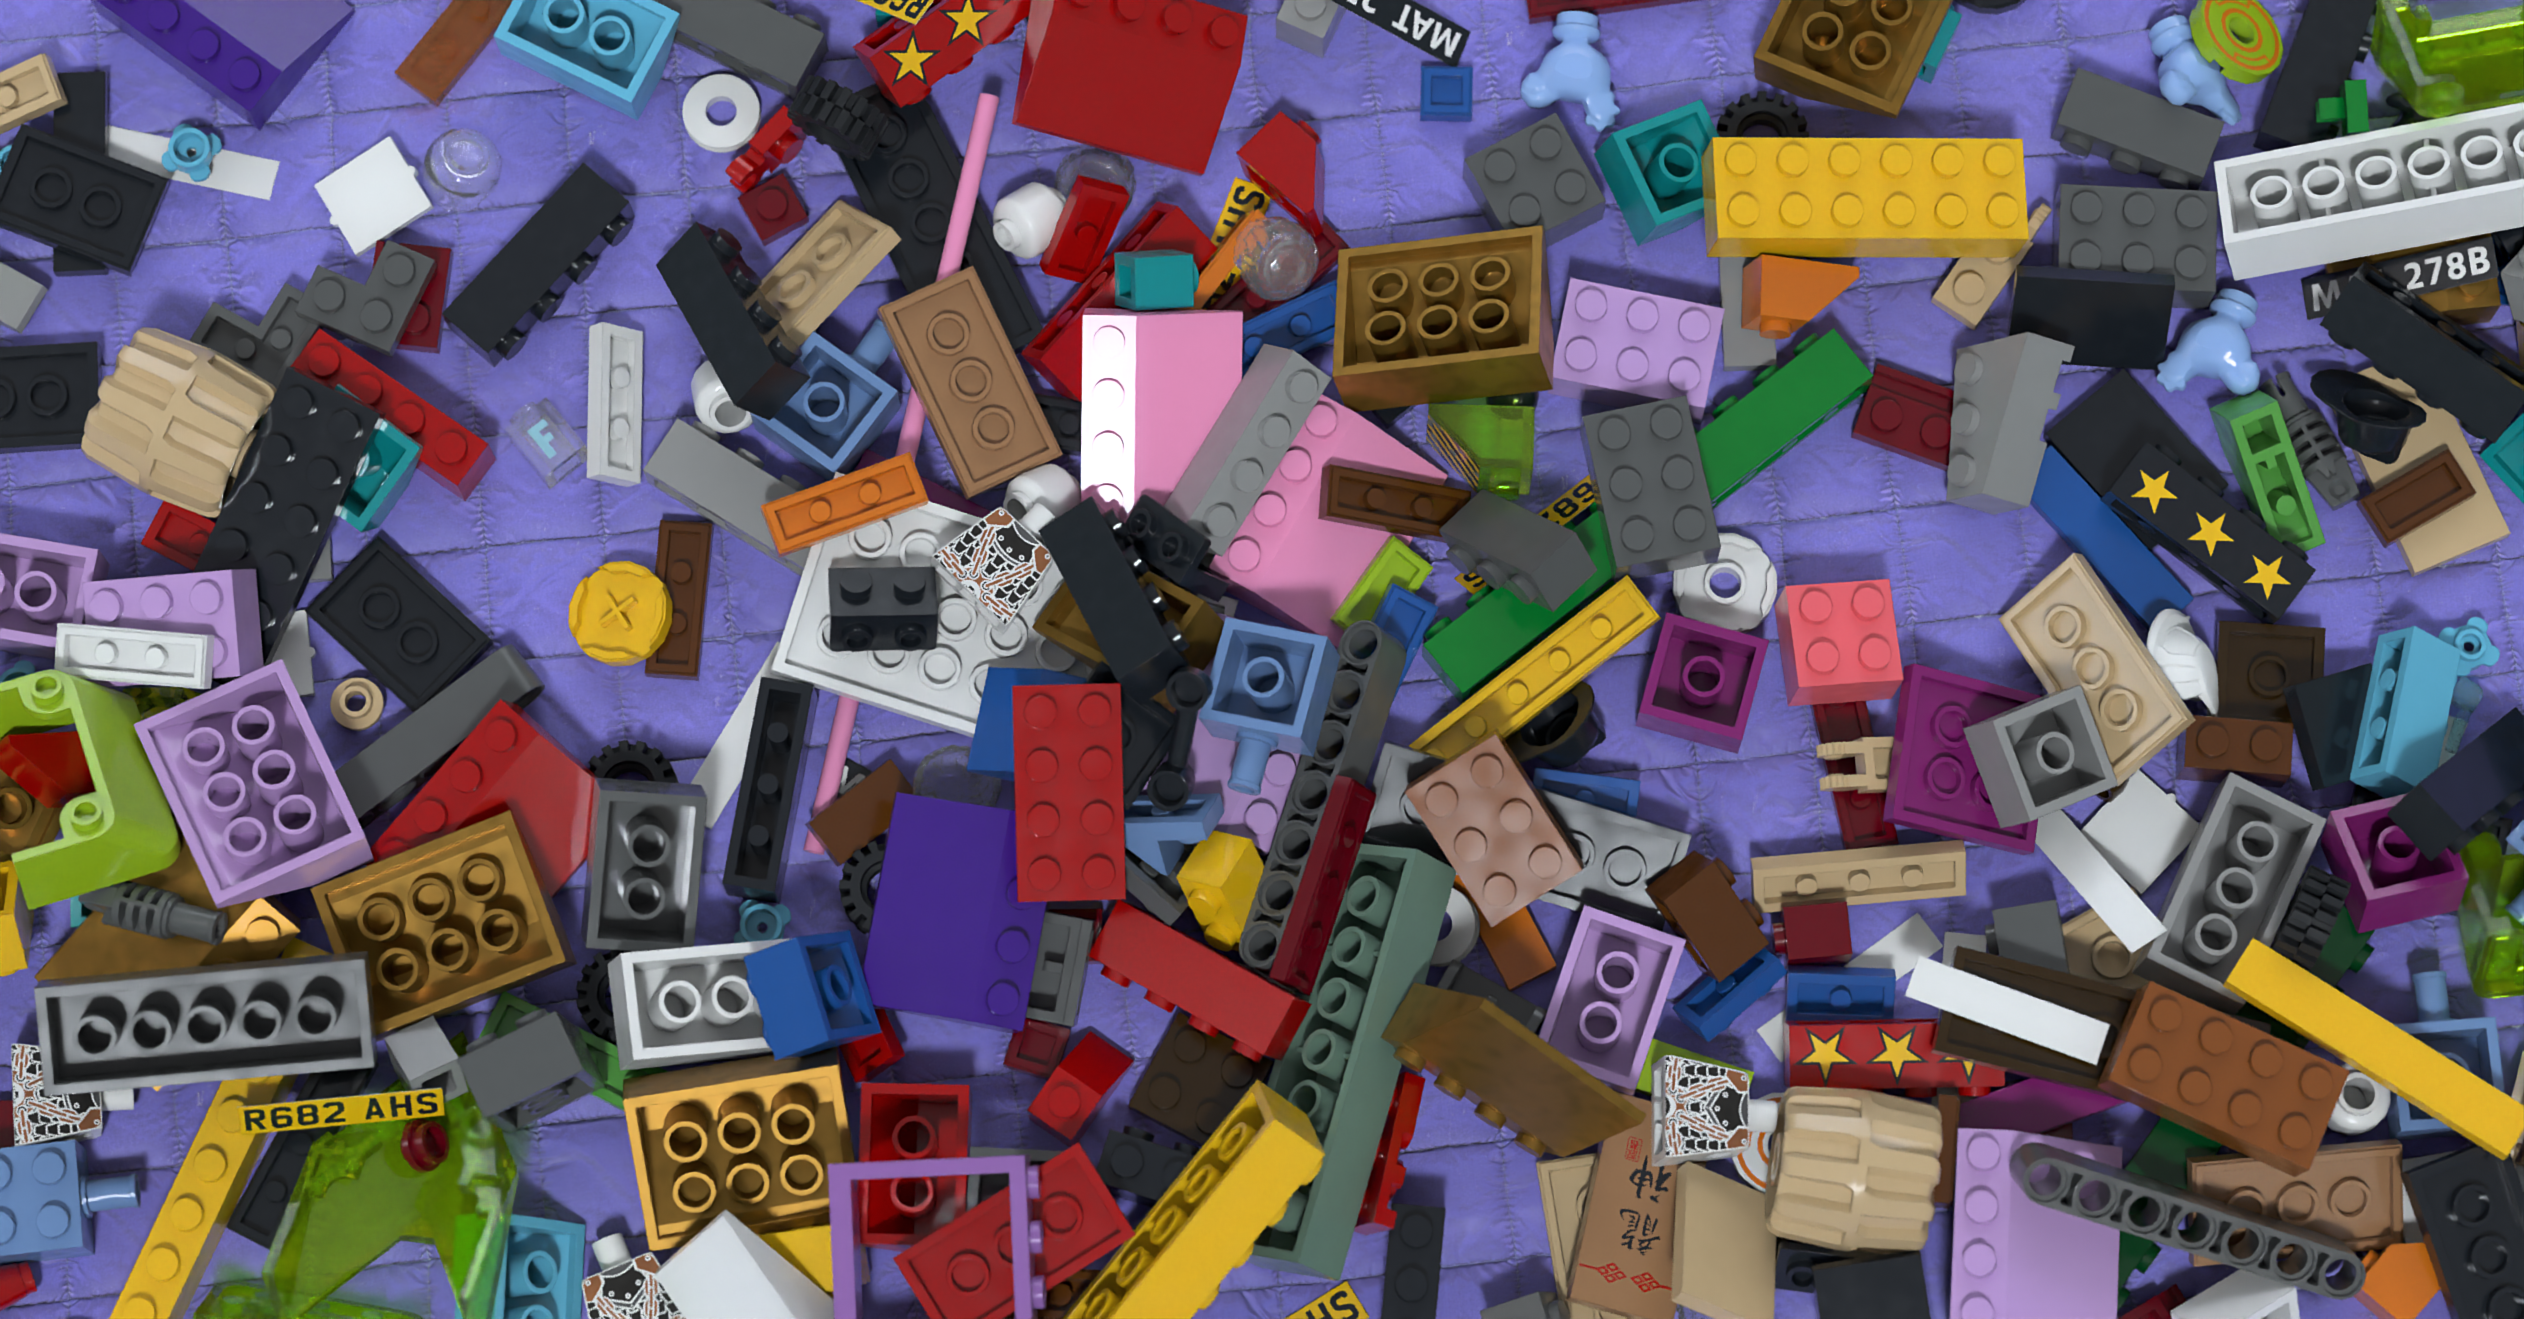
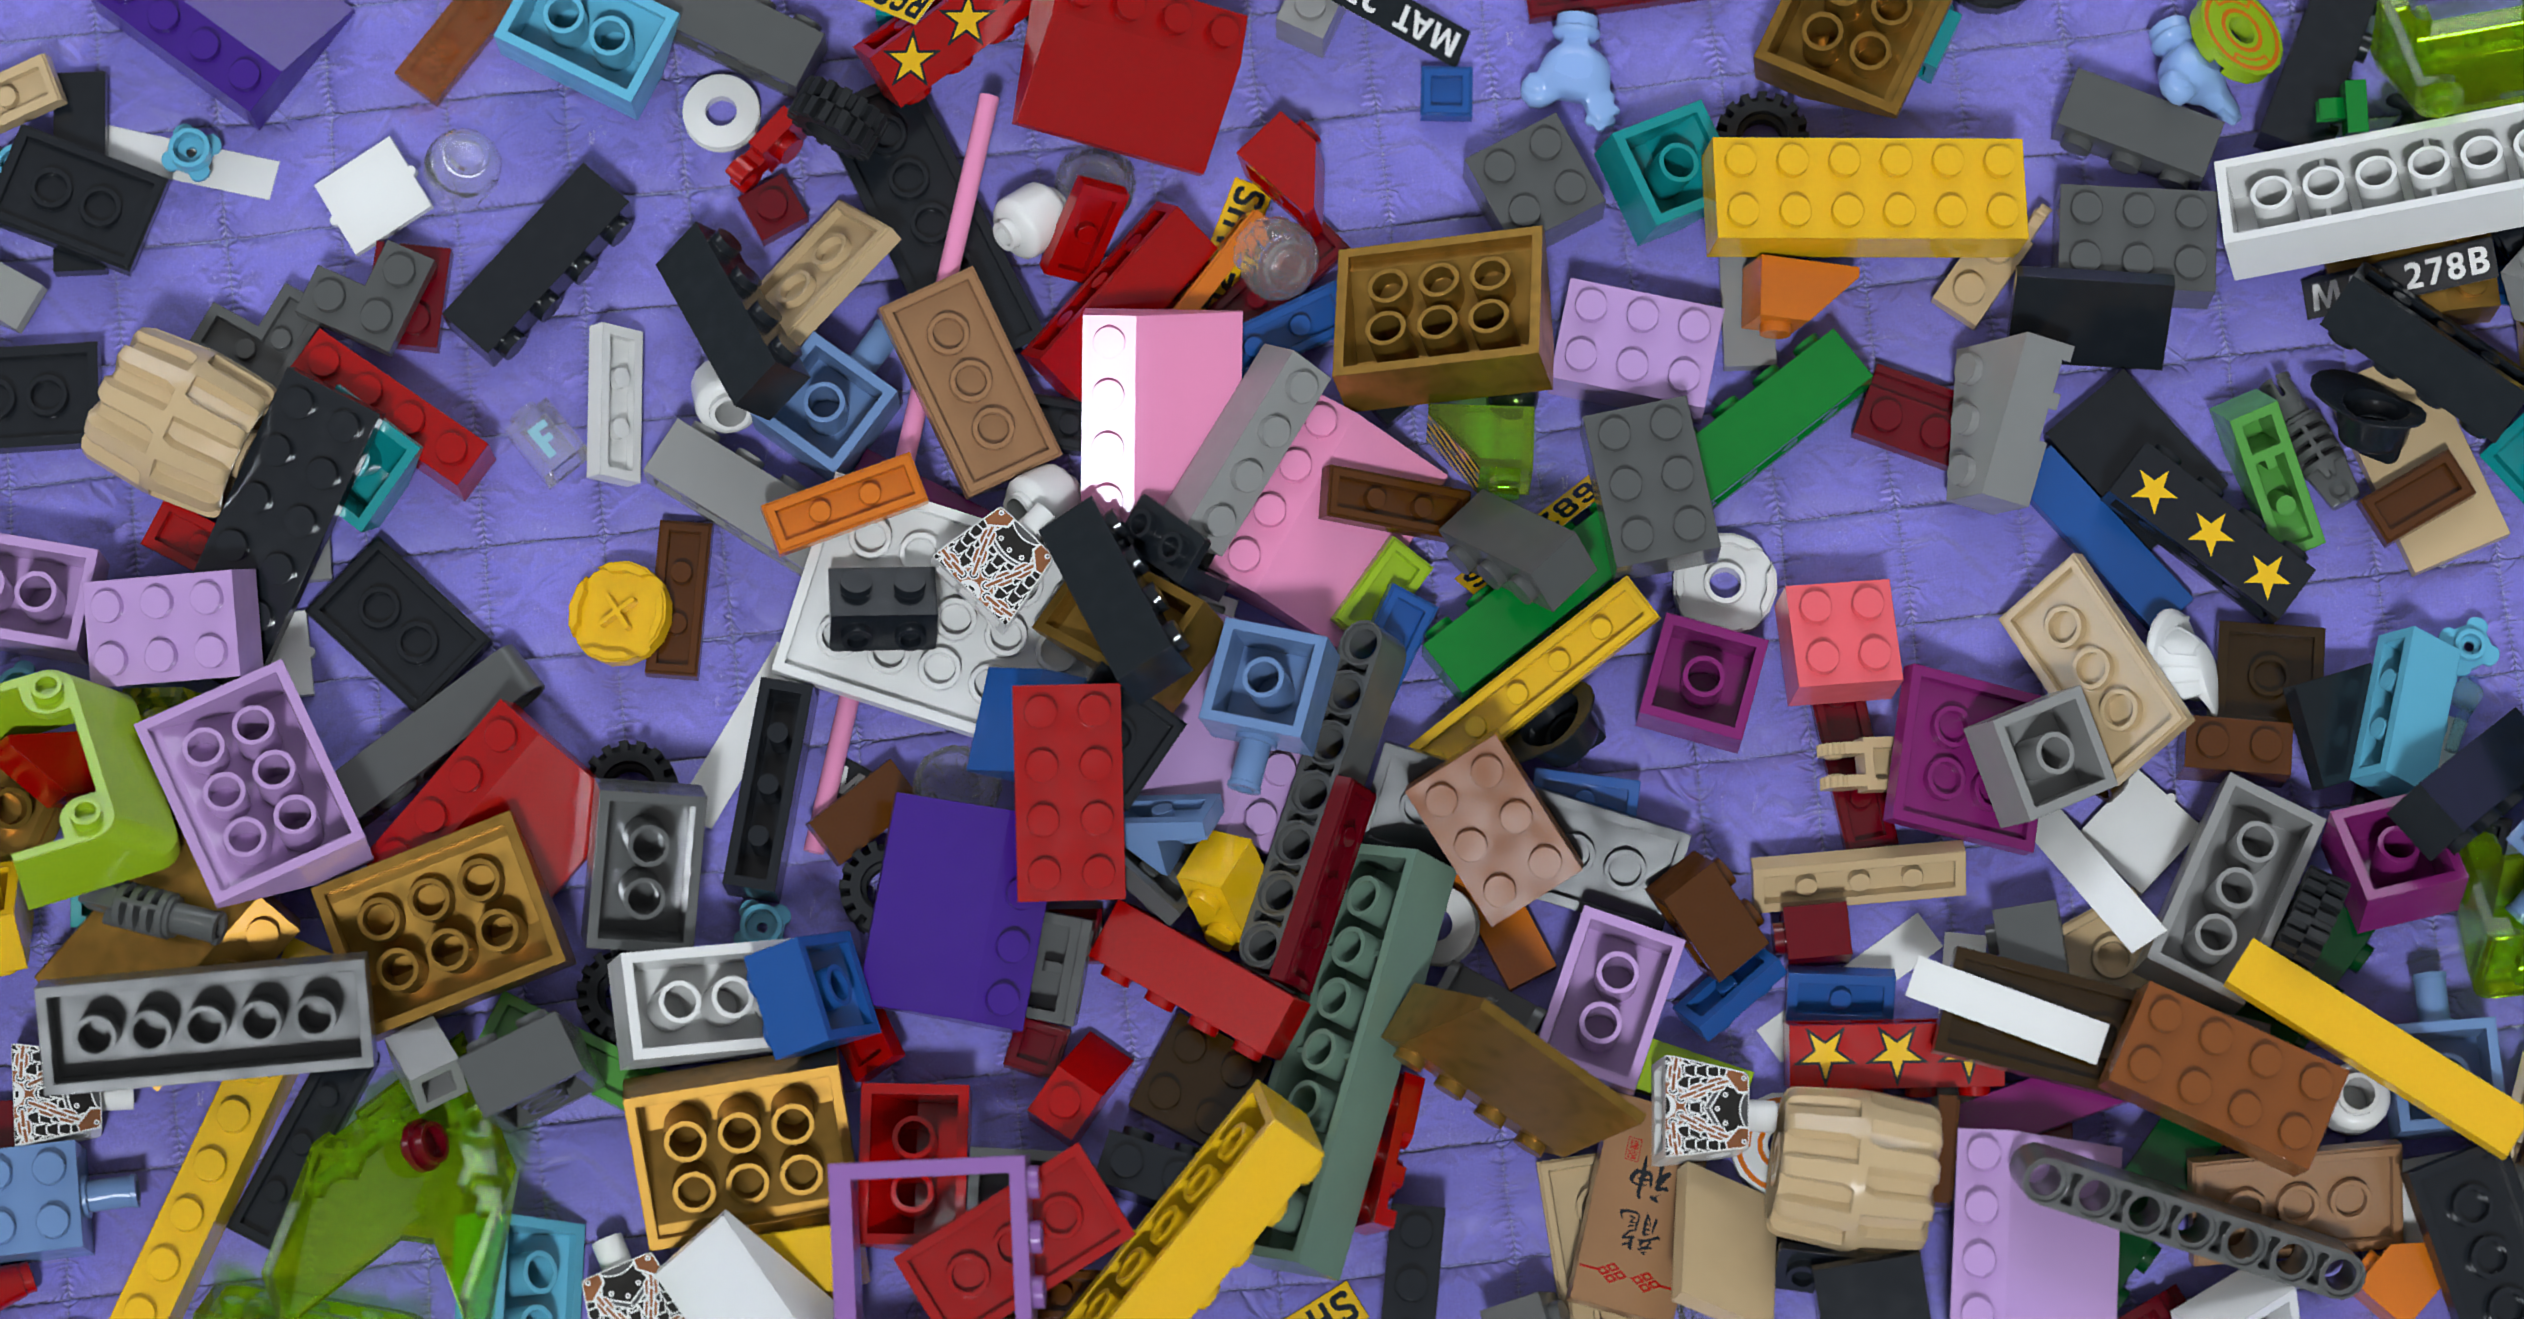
white tile [54,623,215,689] -> none
yellow sticker [237,1088,445,1135] -> none
tan plate [330,678,384,731] -> none
teal brick [1114,249,1199,311] -> none
black bar [1147,667,1213,811] -> none
light blue animal [2157,288,2260,396] -> none

